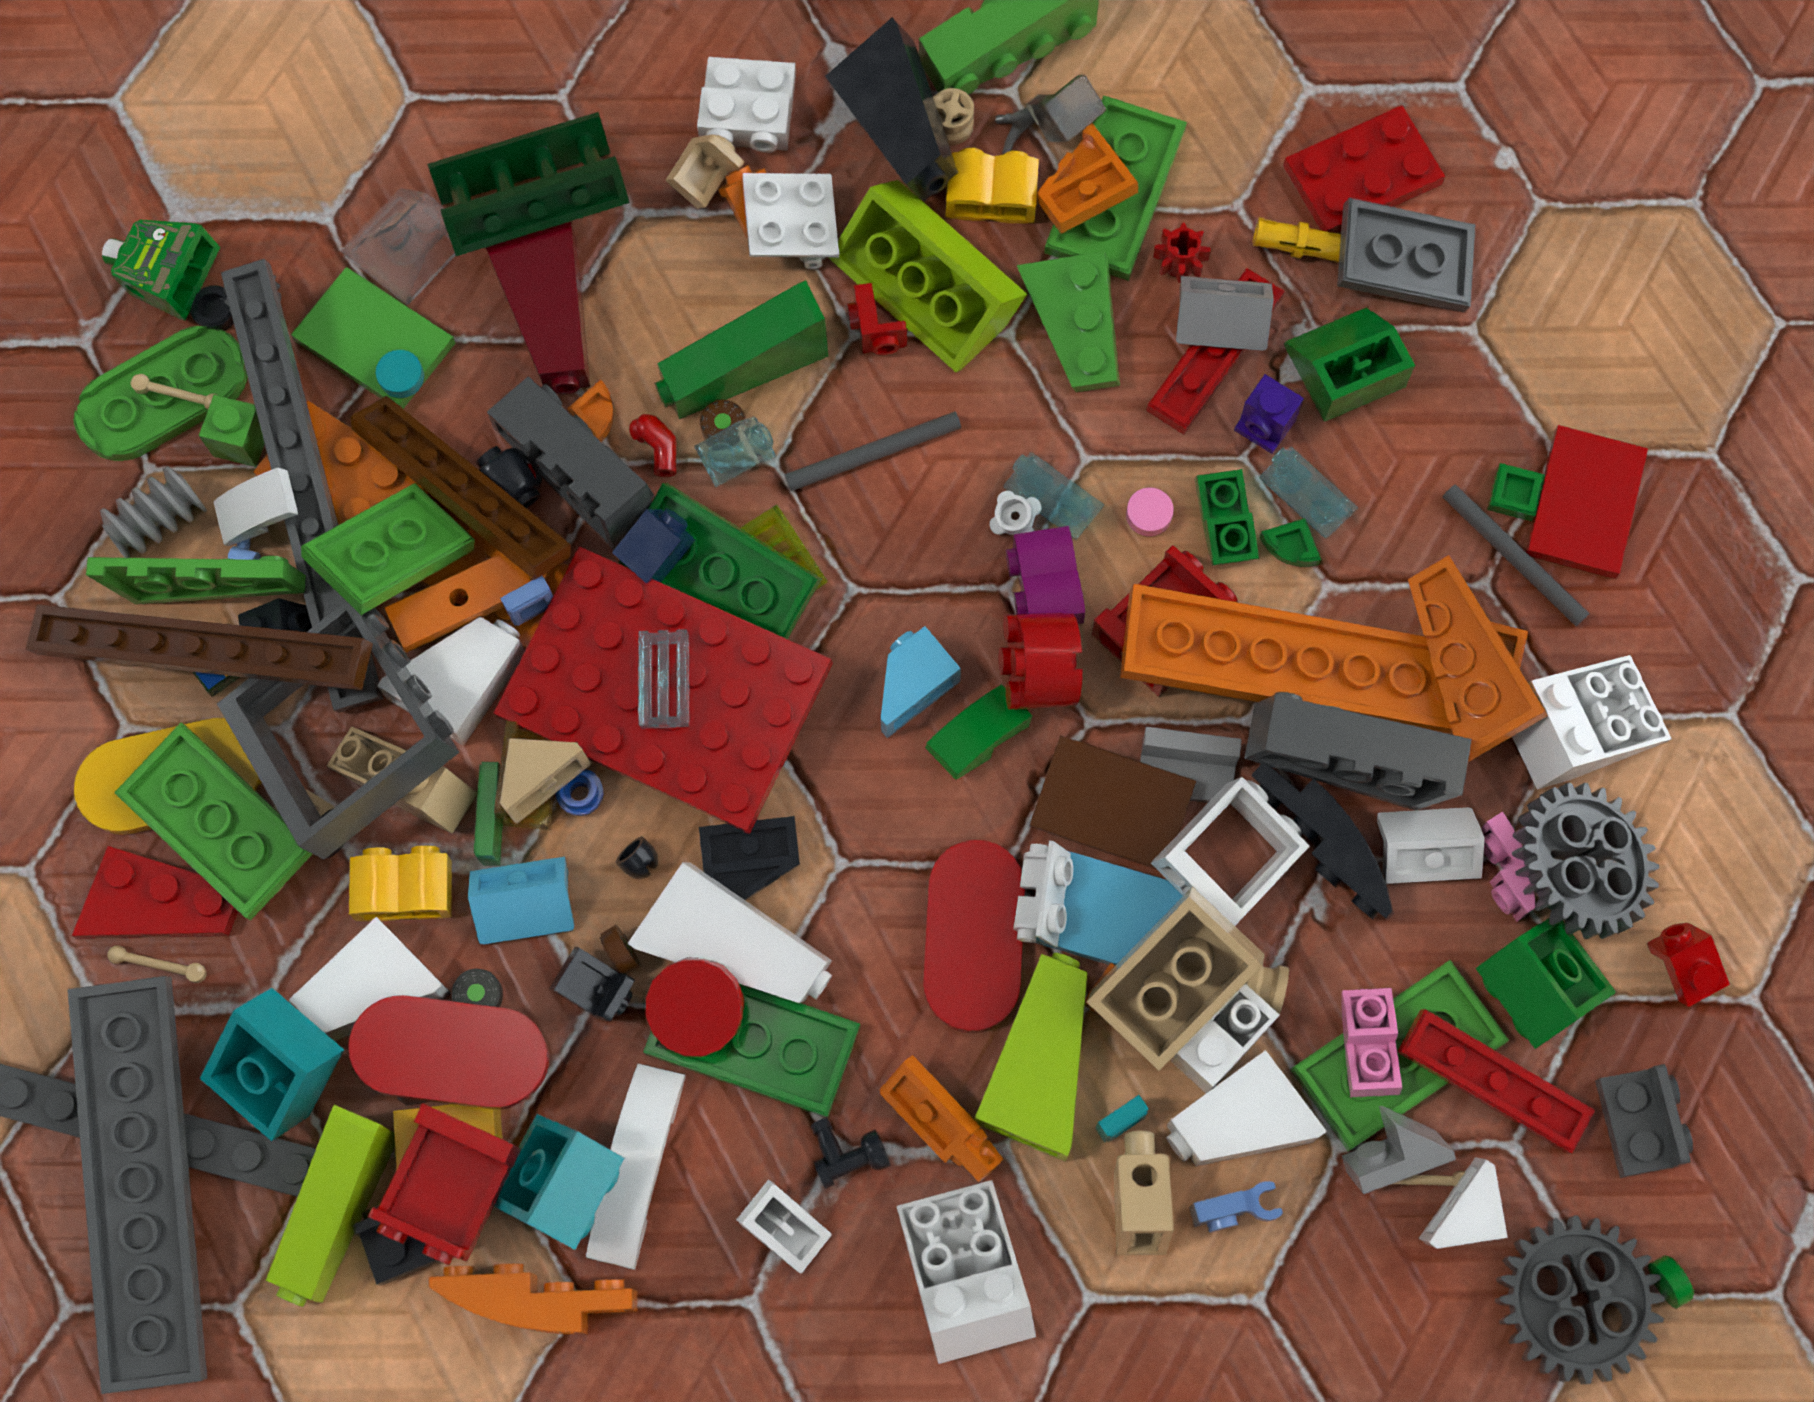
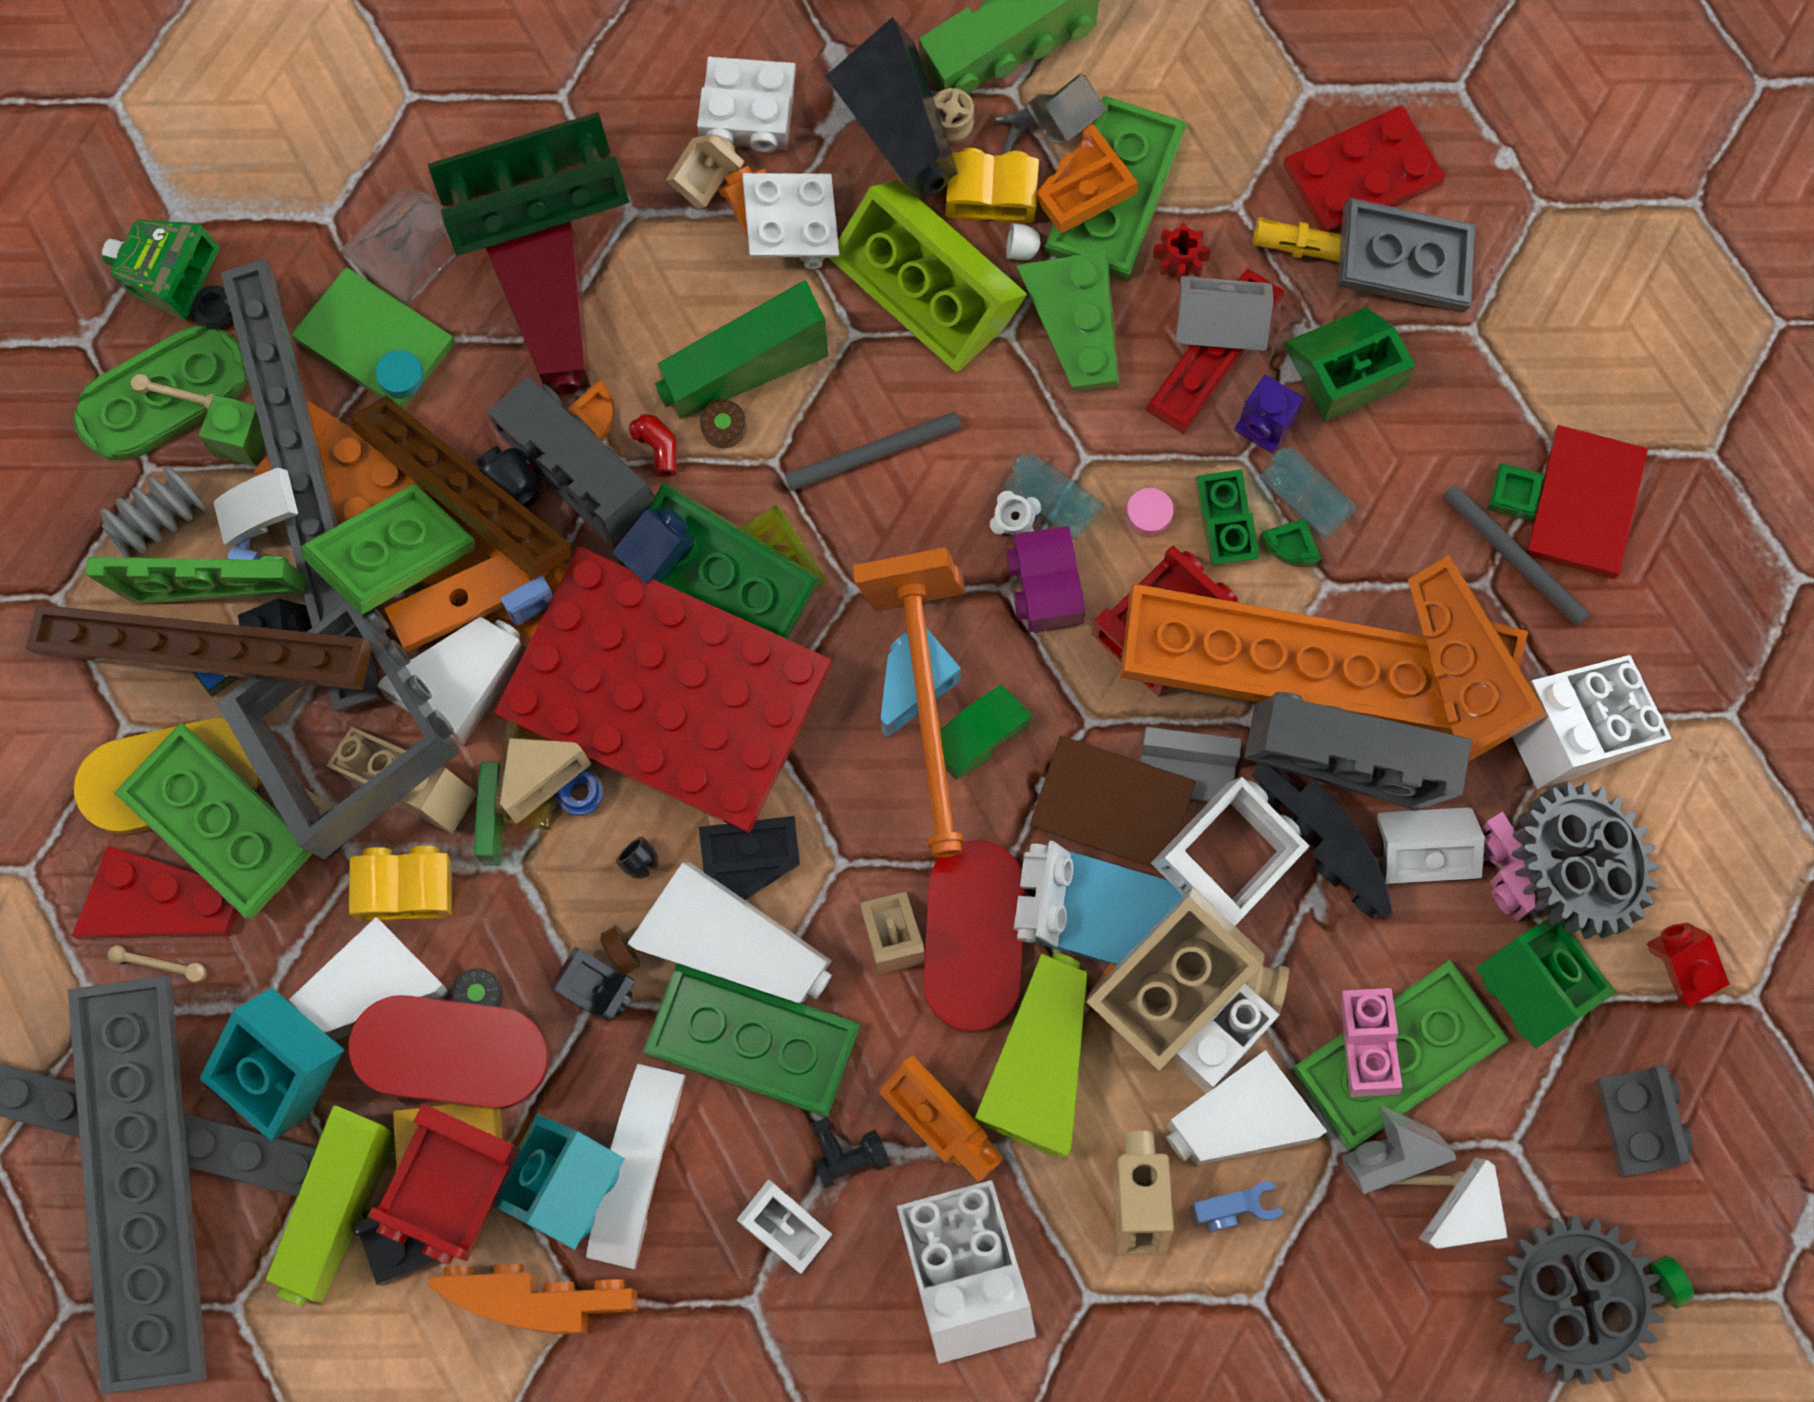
medium azure panel [468,856,574,944] -> none
clear light blue tile [638,629,689,729] -> none
red tile [646,957,744,1056] -> none
clear light blue bracket [694,417,776,487] -> none
red bracket [847,283,907,355] -> none
red brick [998,612,1083,710] -> none
teal tile [1095,1095,1149,1143] -> none
red tile [1397,1009,1595,1154] -> none
none -> orange tile [853,547,966,858]
none -> tan slope [860,891,925,976]
none -> white hinge [1006,223,1041,261]

